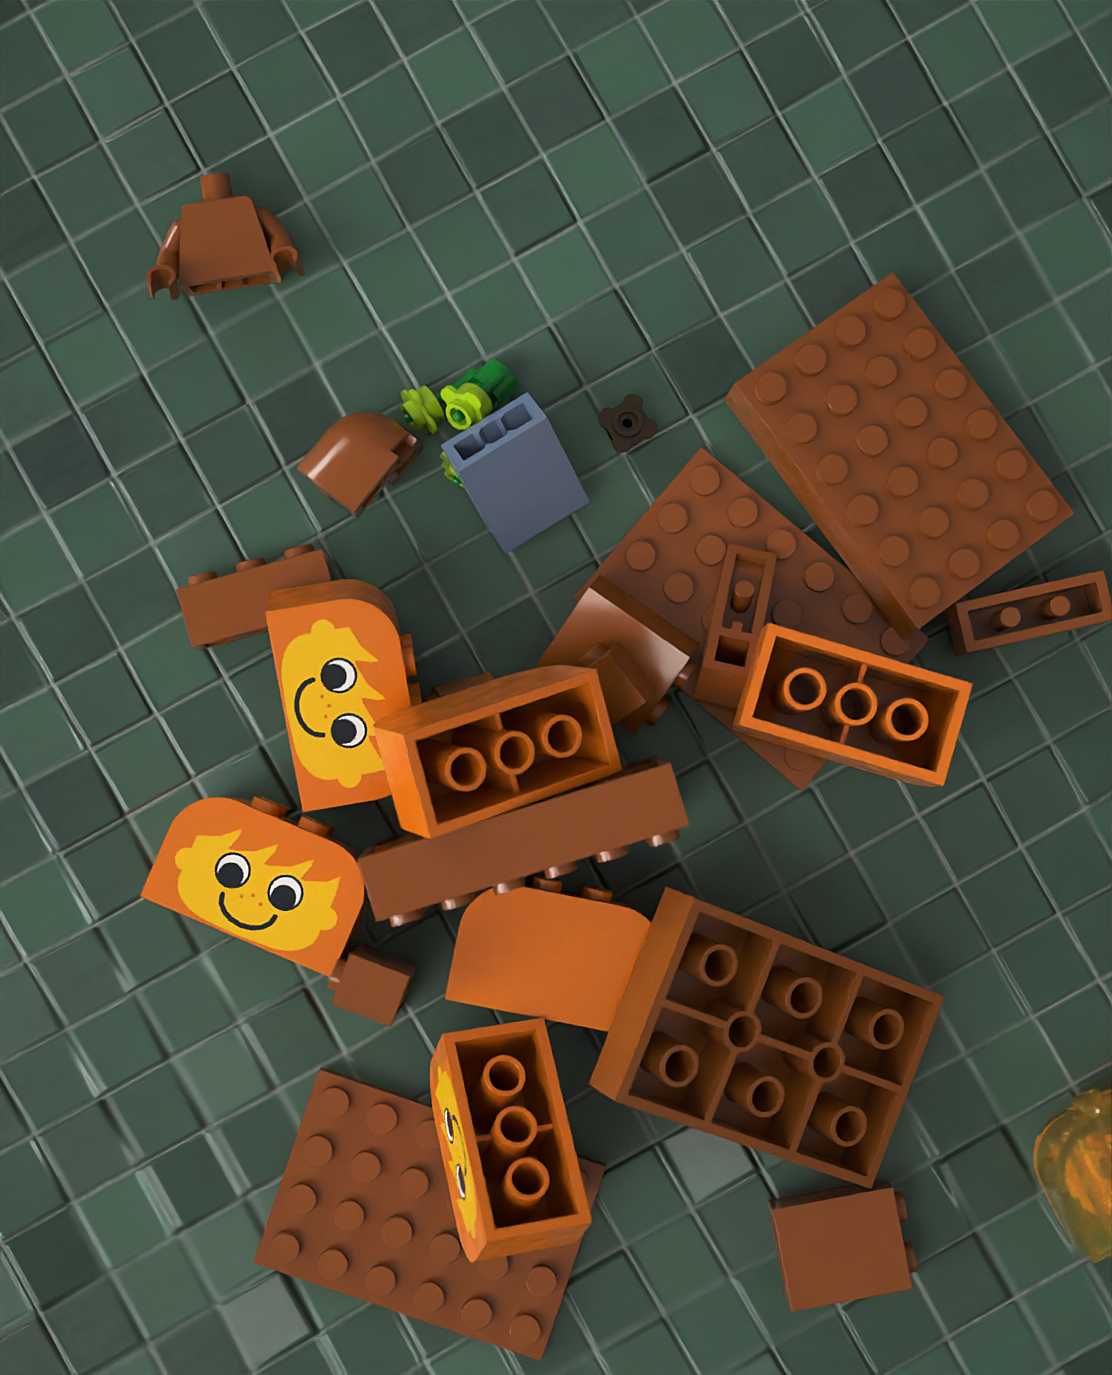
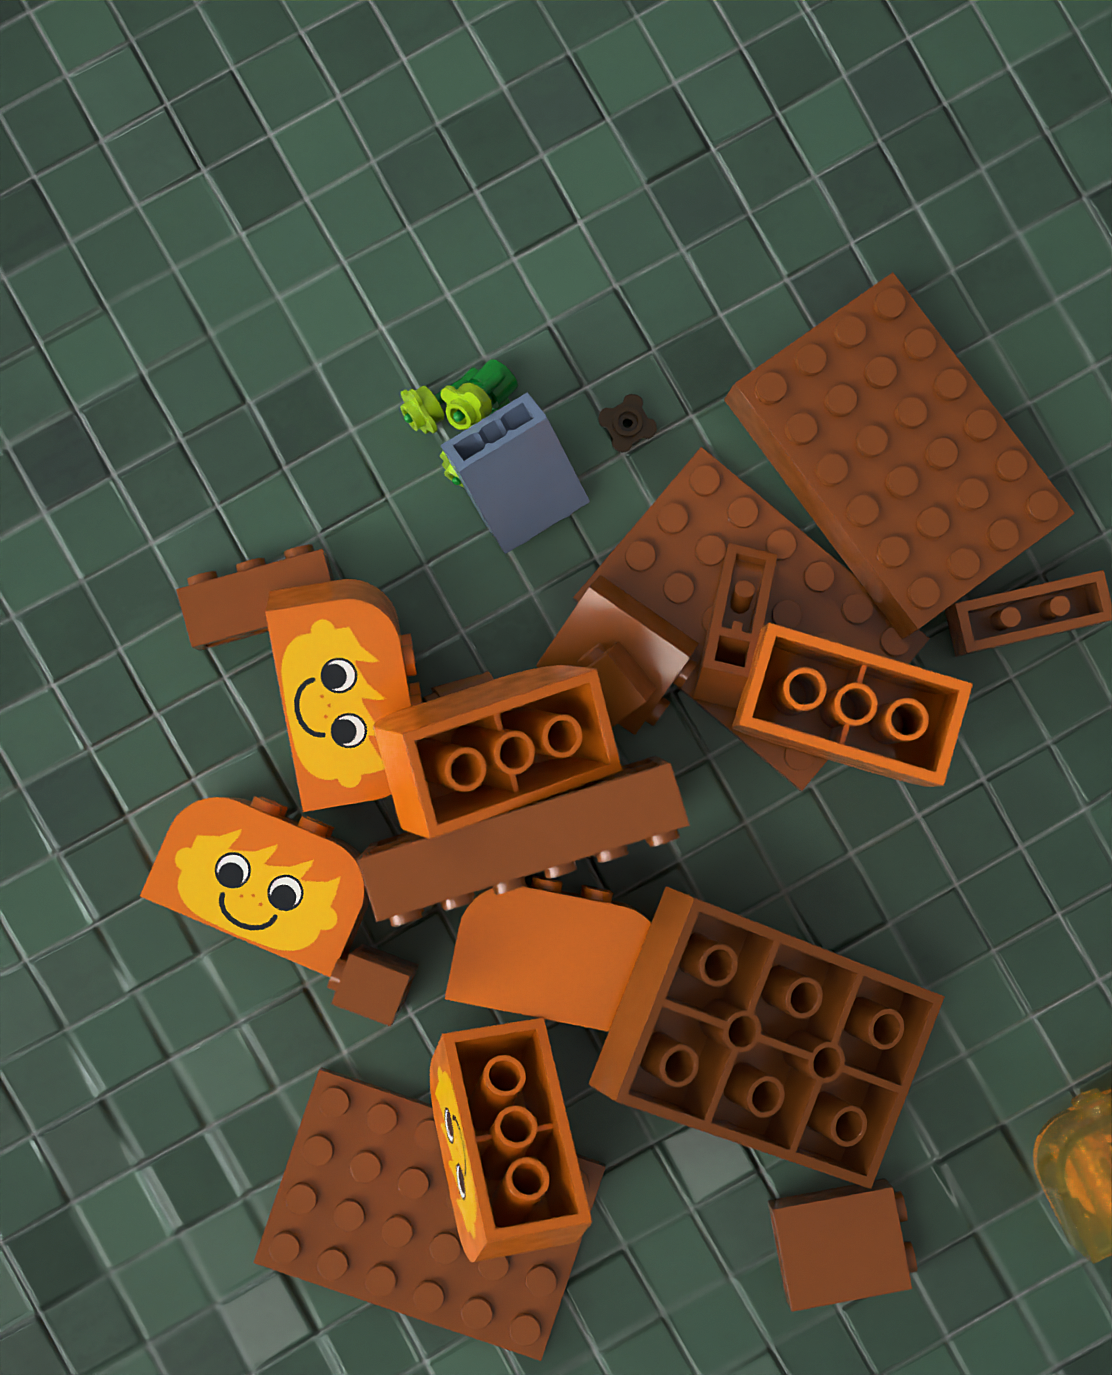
dark orange torso [146,173,305,300] -> none
dark orange brick [296,411,424,519] -> none

